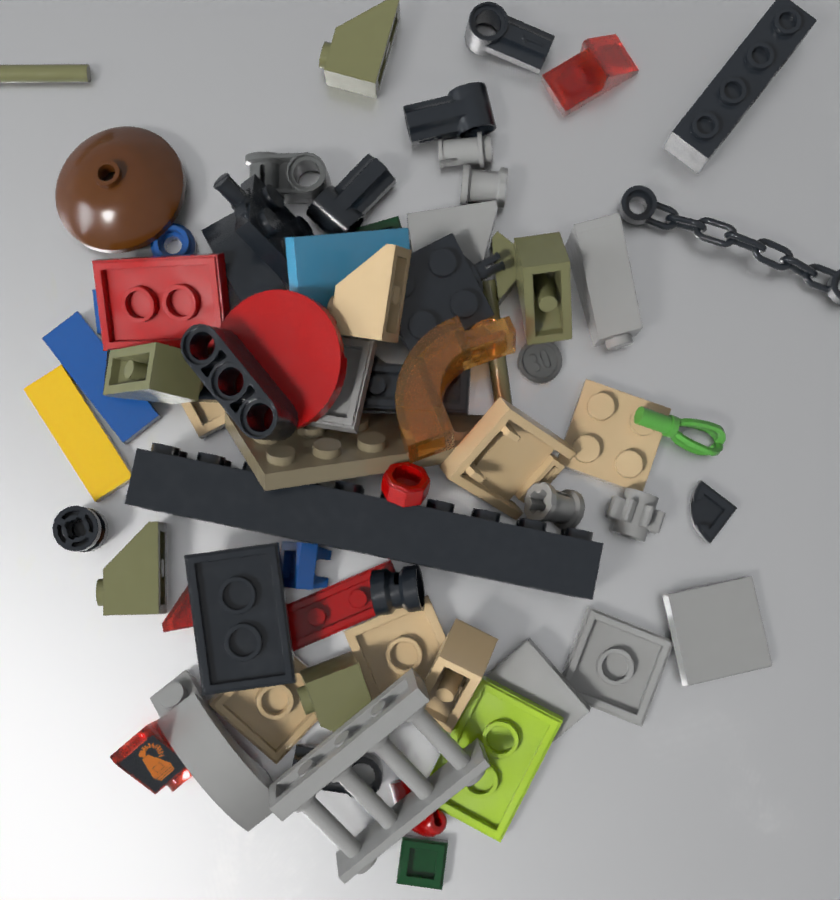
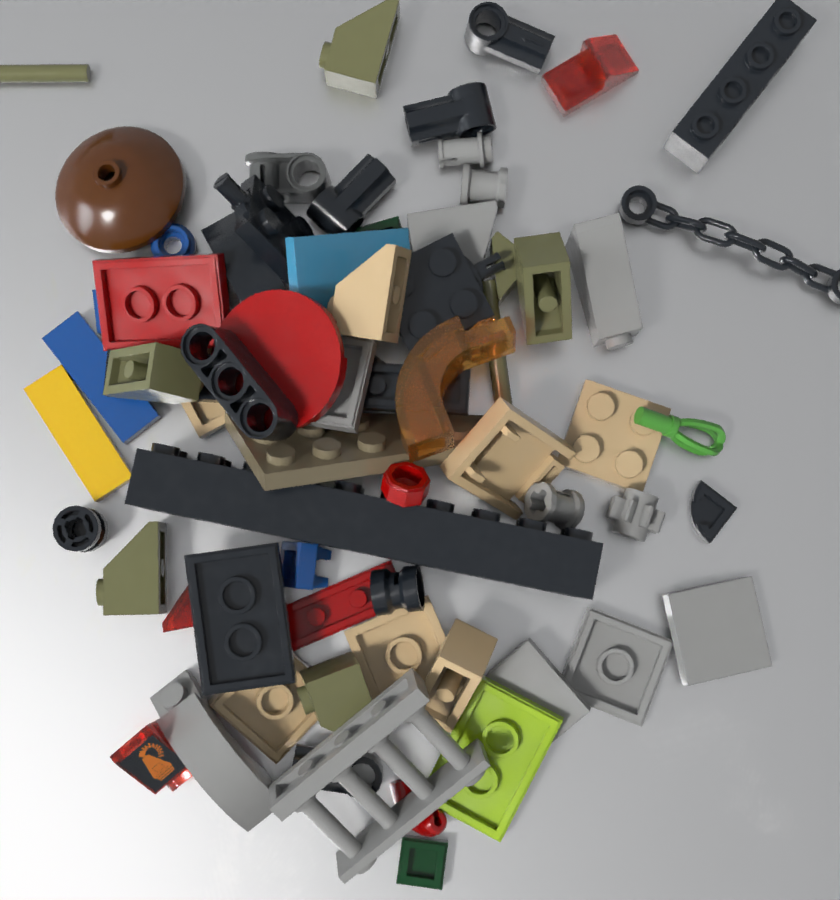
dark grey piece [517,342,562,384] -> none

